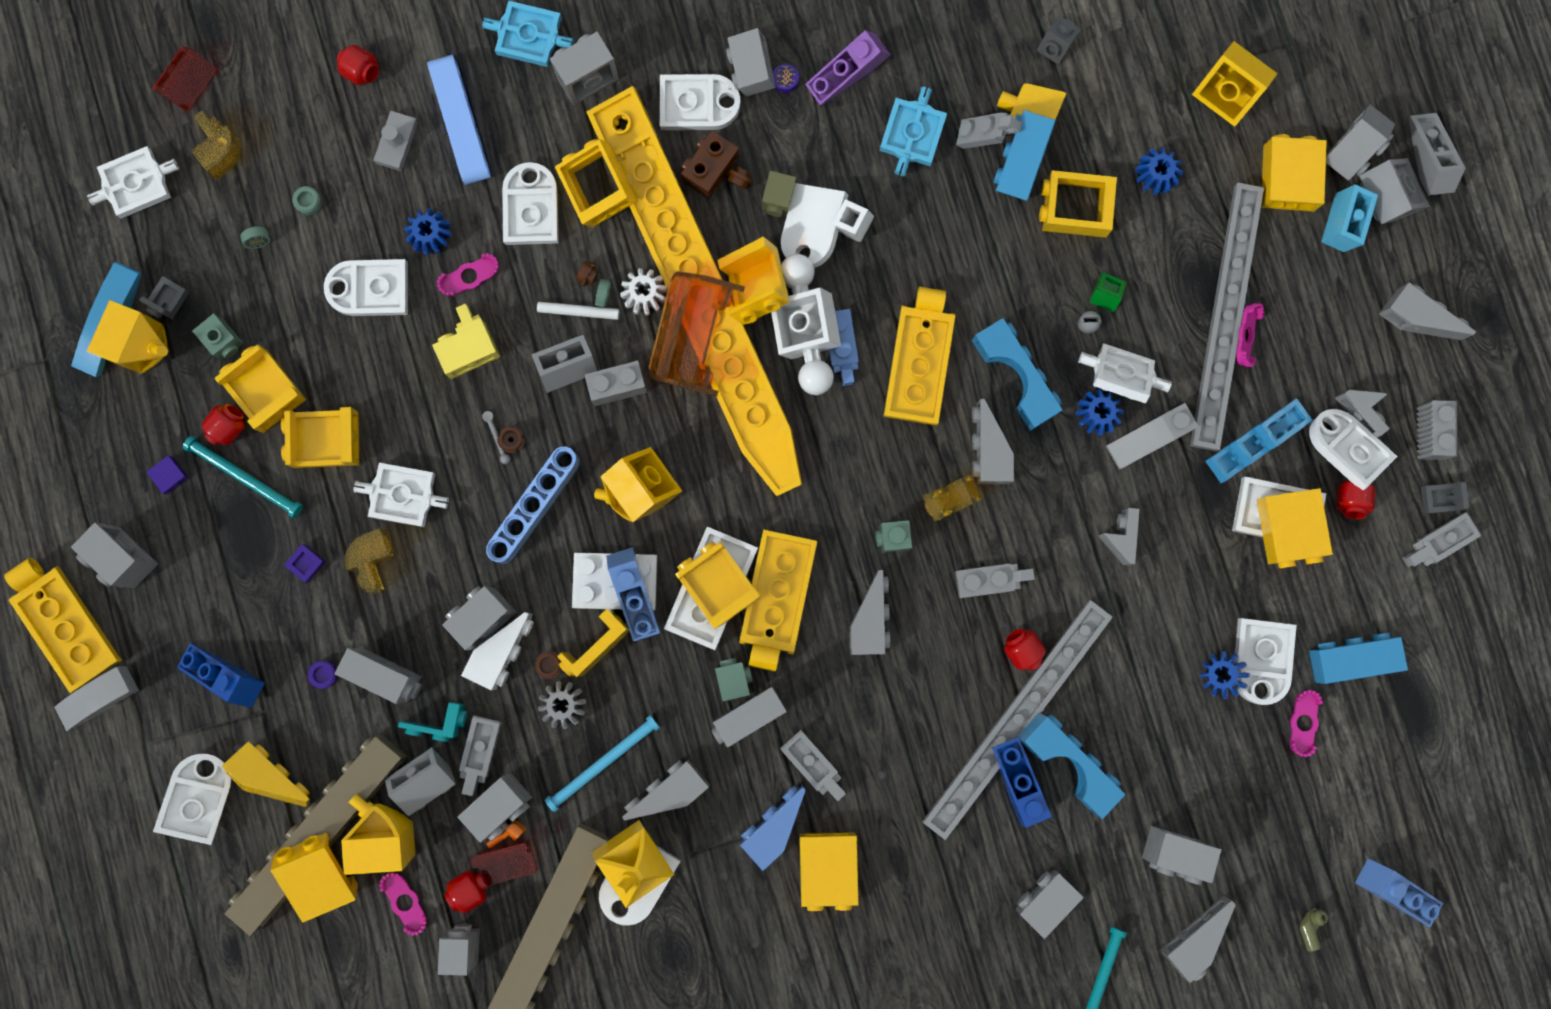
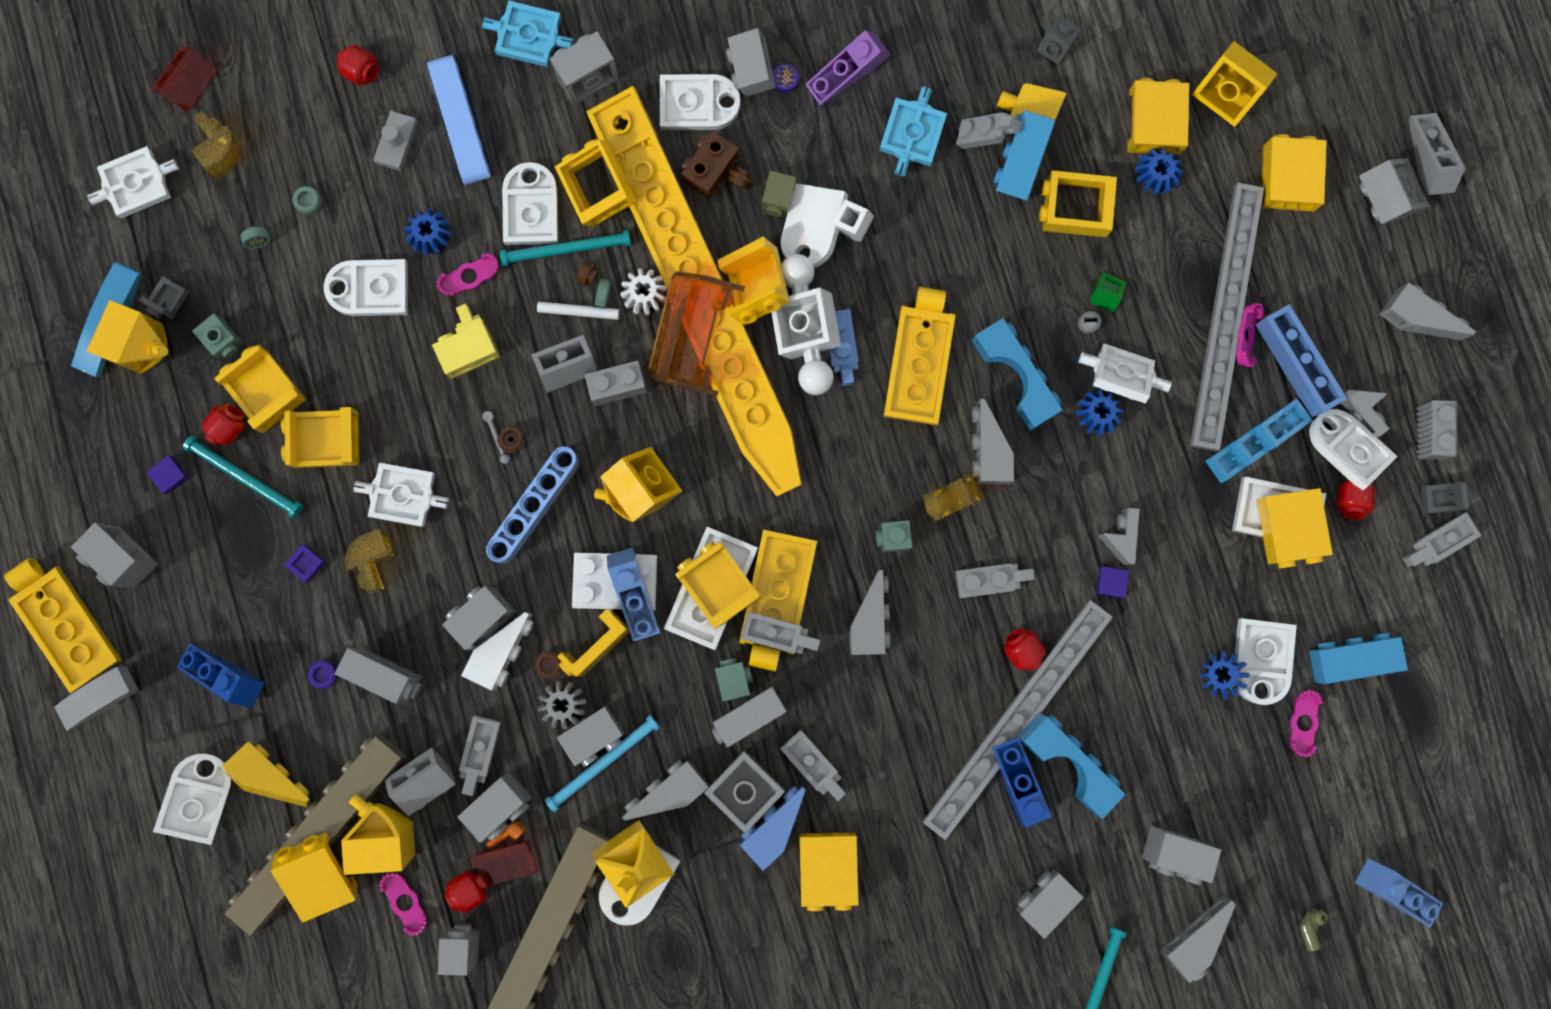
teal bracket [398,701,468,742] -> none
light grey slope [1106,403,1199,470] -> none
medium azure brick [1321,184,1378,252] -> none
light grey brick [1326,104,1395,181] -> none
none -> teal bar [500,230,631,266]
none -> light grey brick [557,706,625,767]
none -> light grey brick [704,749,785,833]
none -> light grey hinge [741,612,821,654]
none -> dark purple tile [1096,566,1129,598]
none -> yellow panel [1127,78,1189,155]
none -> medium blue brick [1255,304,1347,417]

